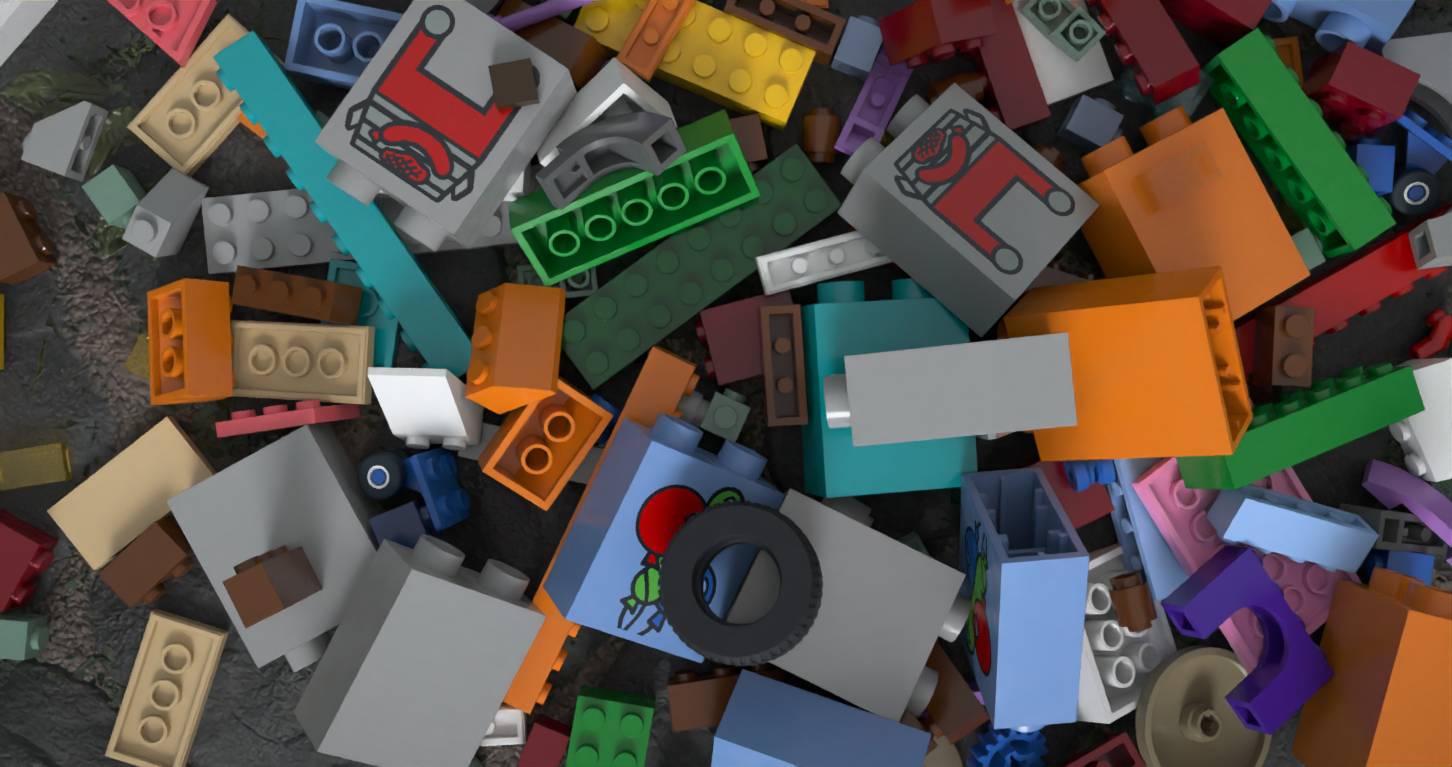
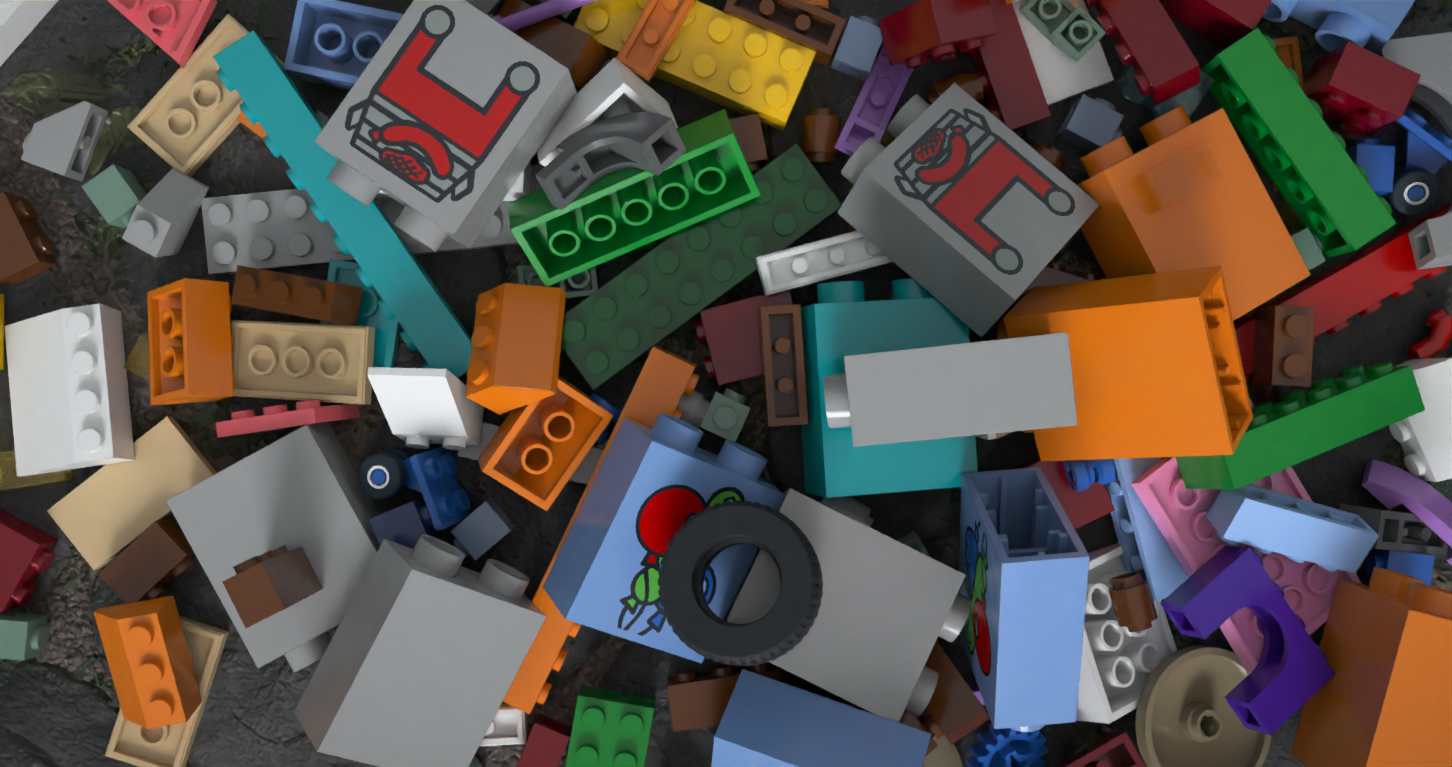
dark brown tile [488,58,540,111] -> none
none -> white slope [4,303,135,477]
none -> orange slope [94,595,202,729]
none -> sand blue brick [450,498,516,561]

